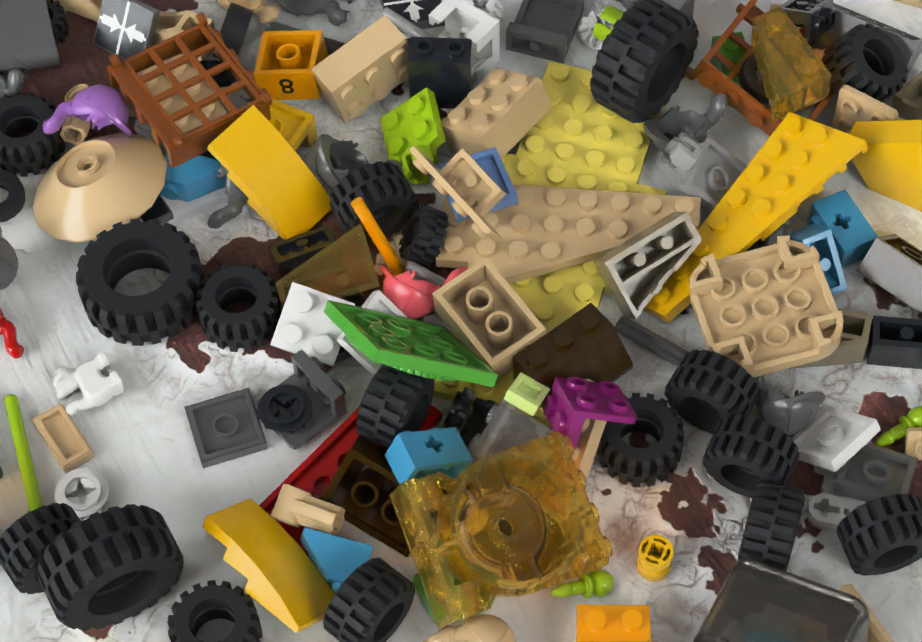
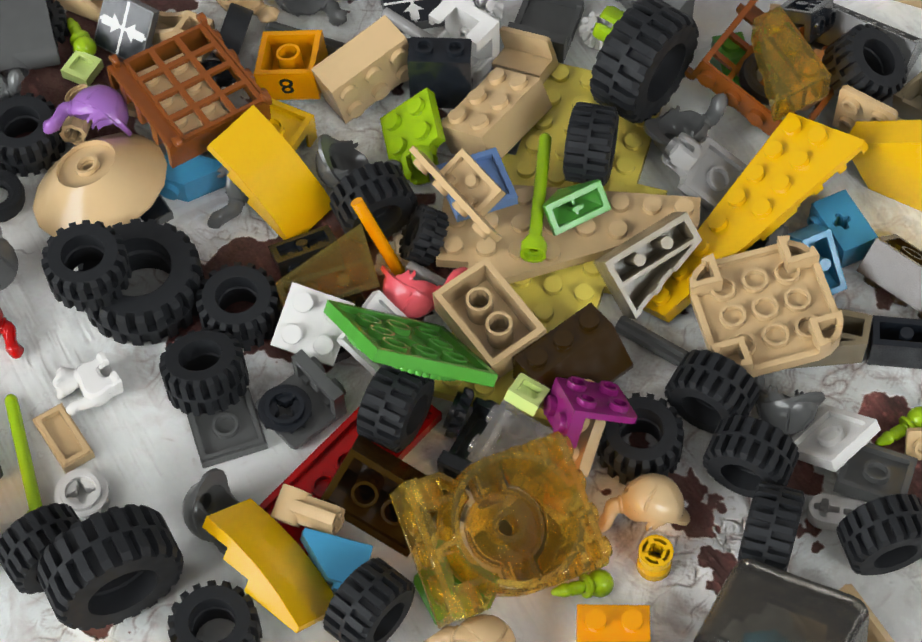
dark azure brick [385,427,473,489] -> none
none -> black tyre [41,220,132,312]
none -> yellowish green plate [60,50,104,87]
none -> lime bar [67,18,97,56]
none -> black tyre [159,328,250,416]
none -> dark grey piece [182,468,240,555]
none -> tan panel [491,26,559,84]
none -> lime piece [520,133,552,263]
none -> bright green slope [542,179,611,236]
none -> black tyre [563,102,619,186]
none -> tan piece [592,473,691,533]

